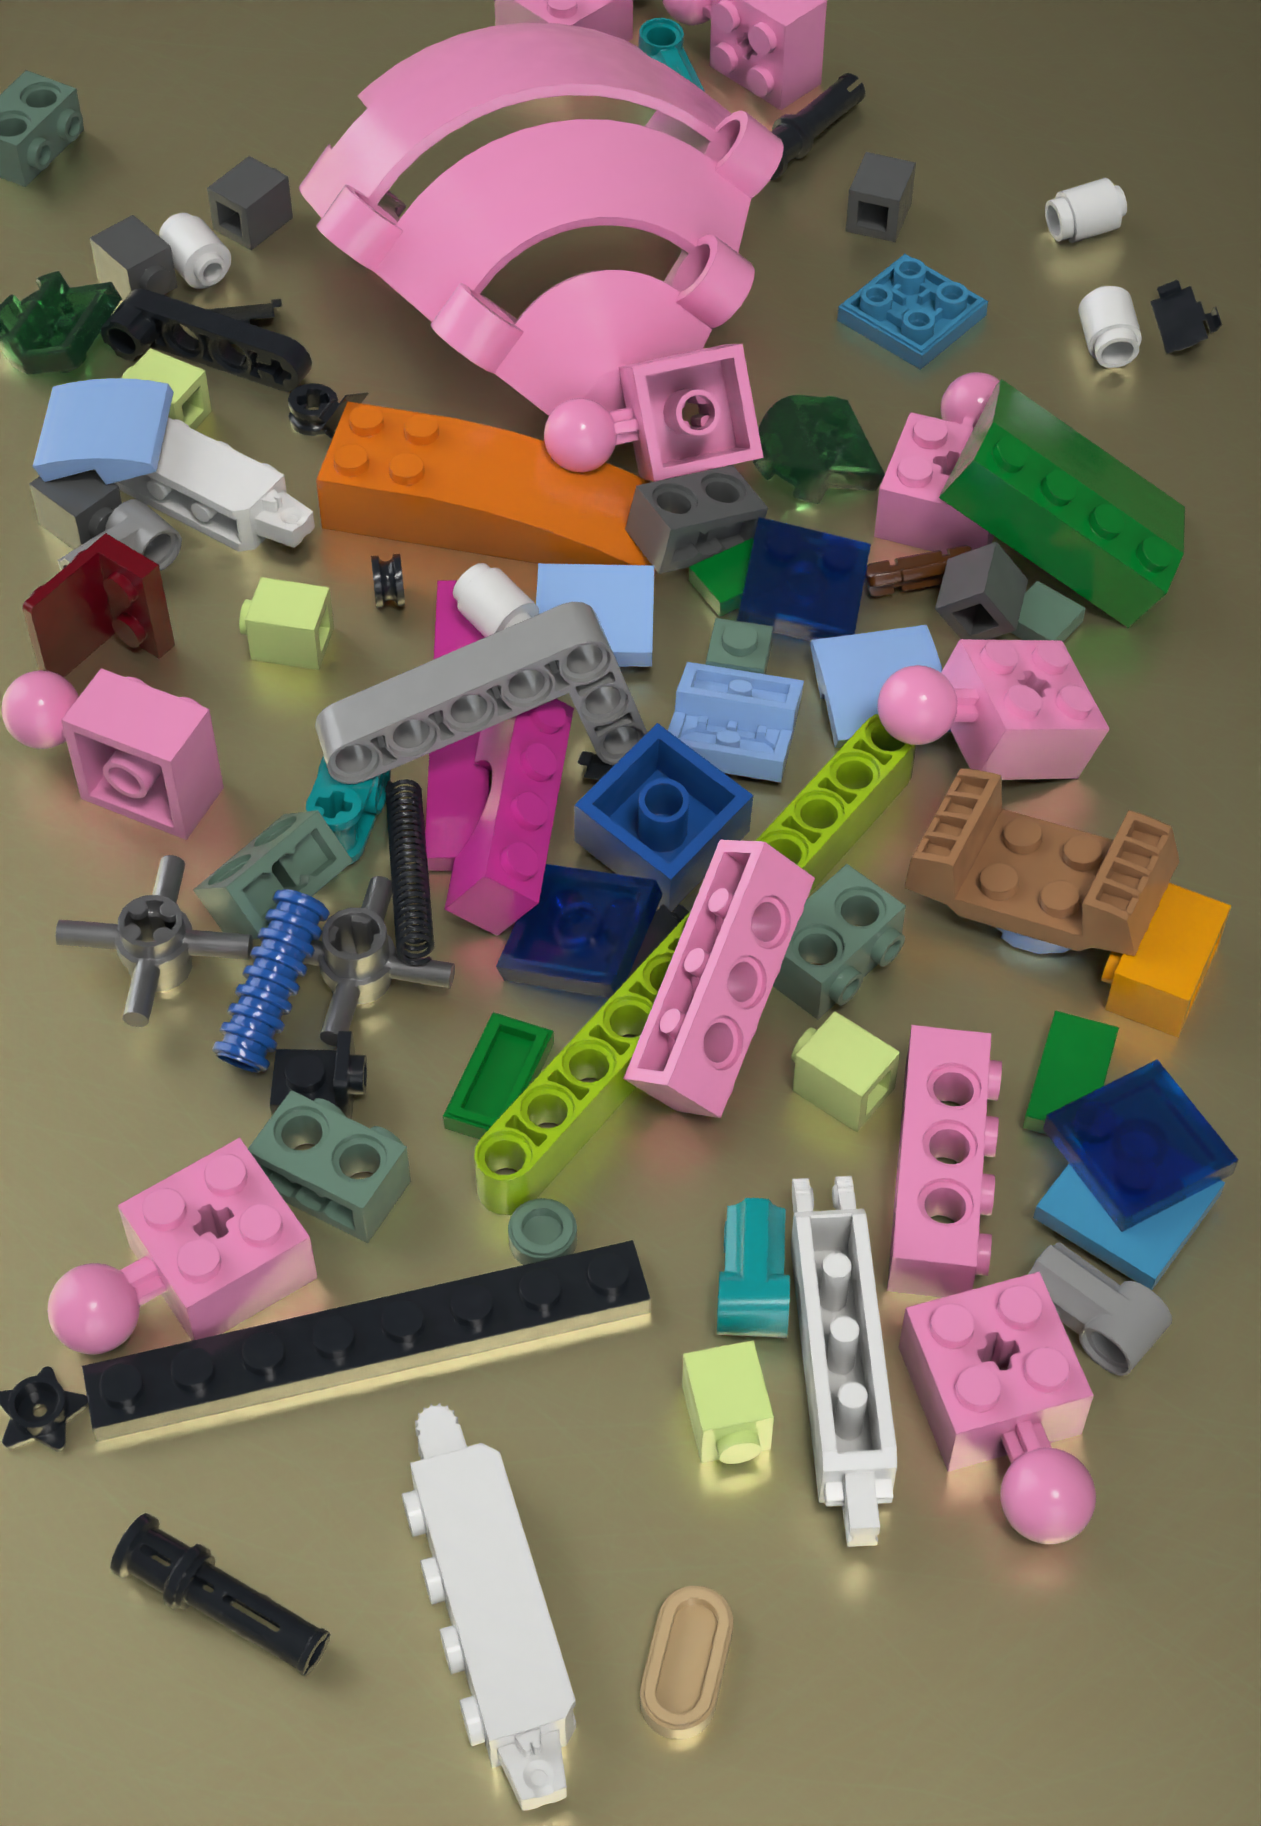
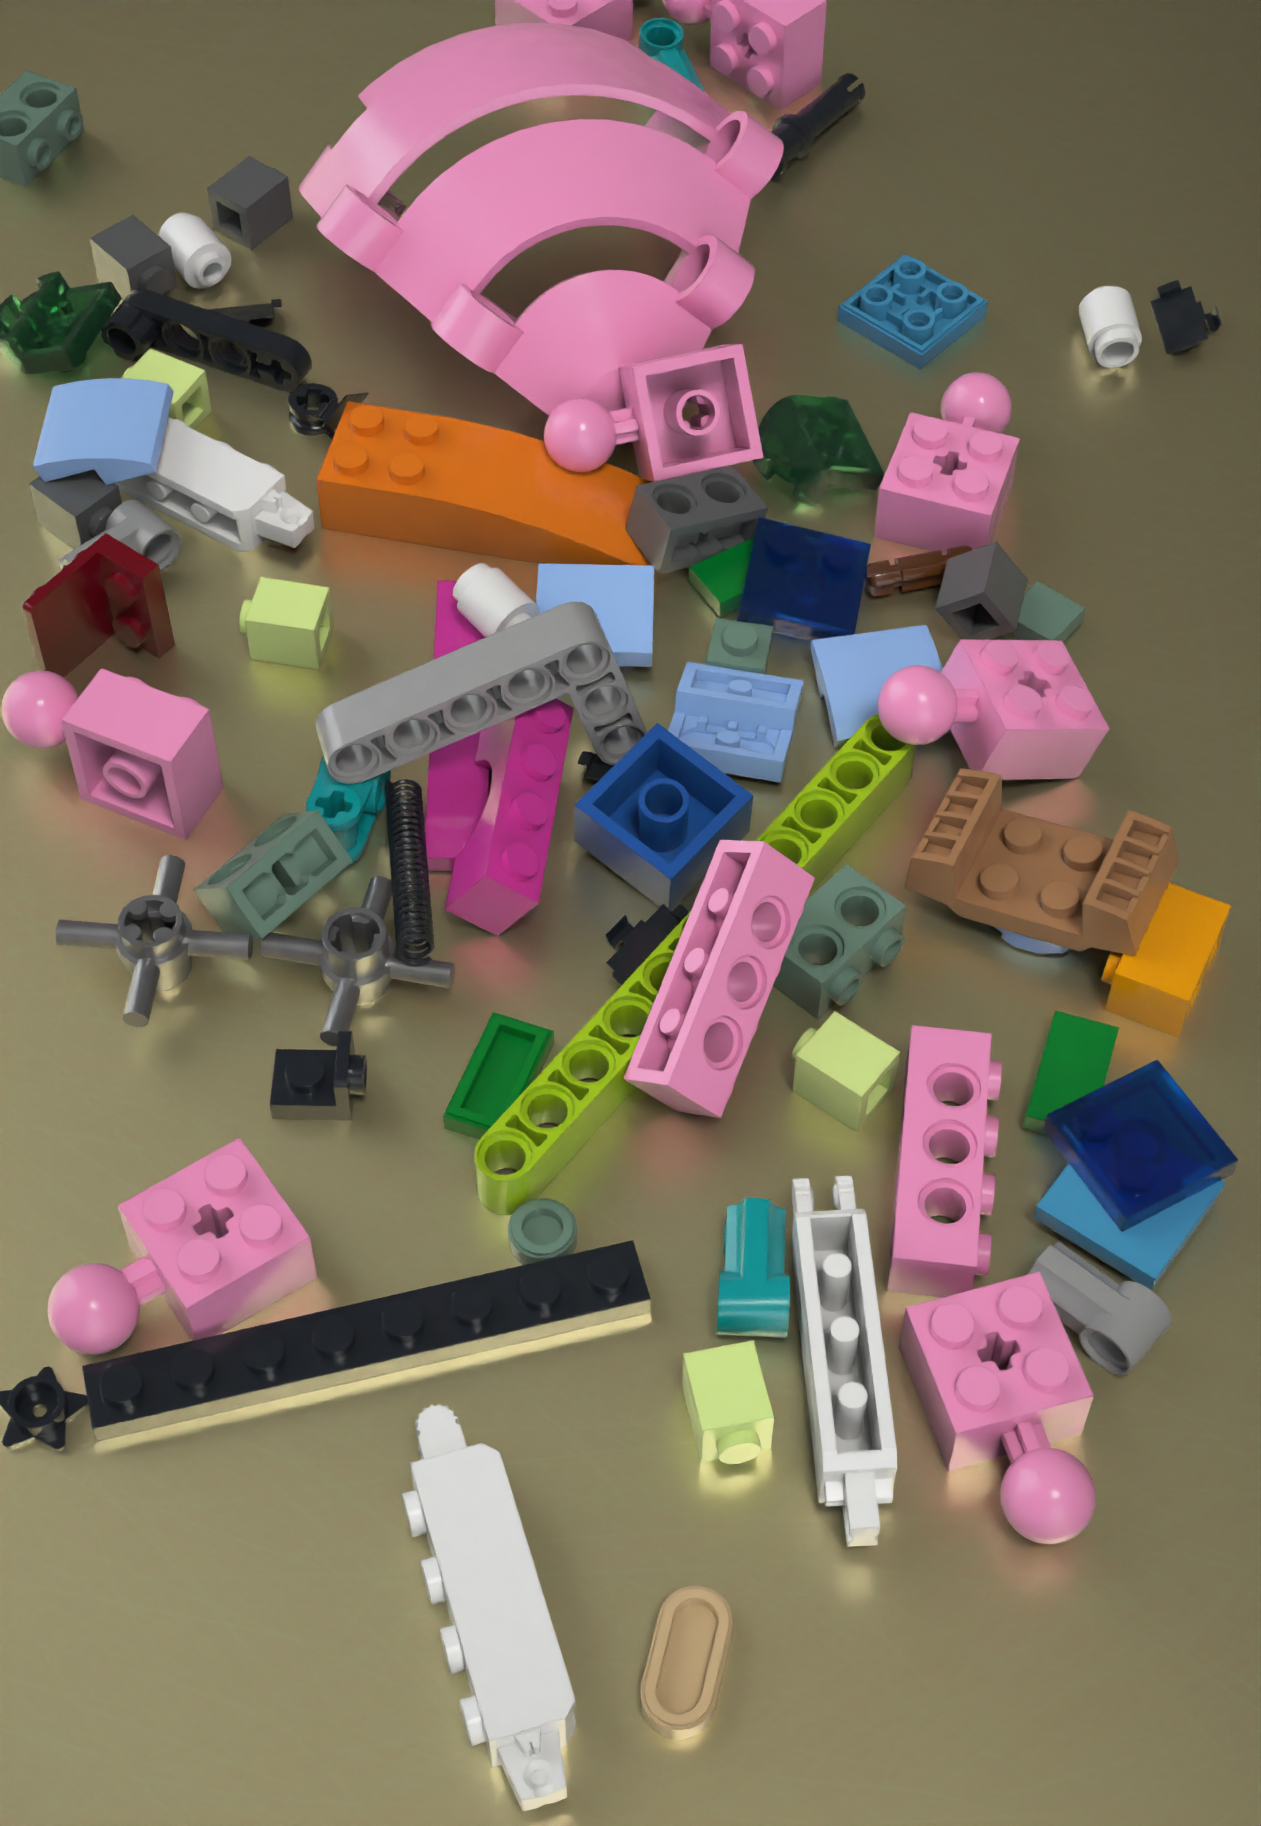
black pin [110,1513,331,1676] -> none
blue piece [212,889,330,1073] -> none
sand green brick [248,1090,411,1243] -> none
black bush [371,554,405,608] -> none
clear blue plate [496,864,663,998] -> none
dark grey brick [846,152,916,242] -> none
green slope [939,379,1185,628] -> none
white brick [1045,178,1127,243] -> none

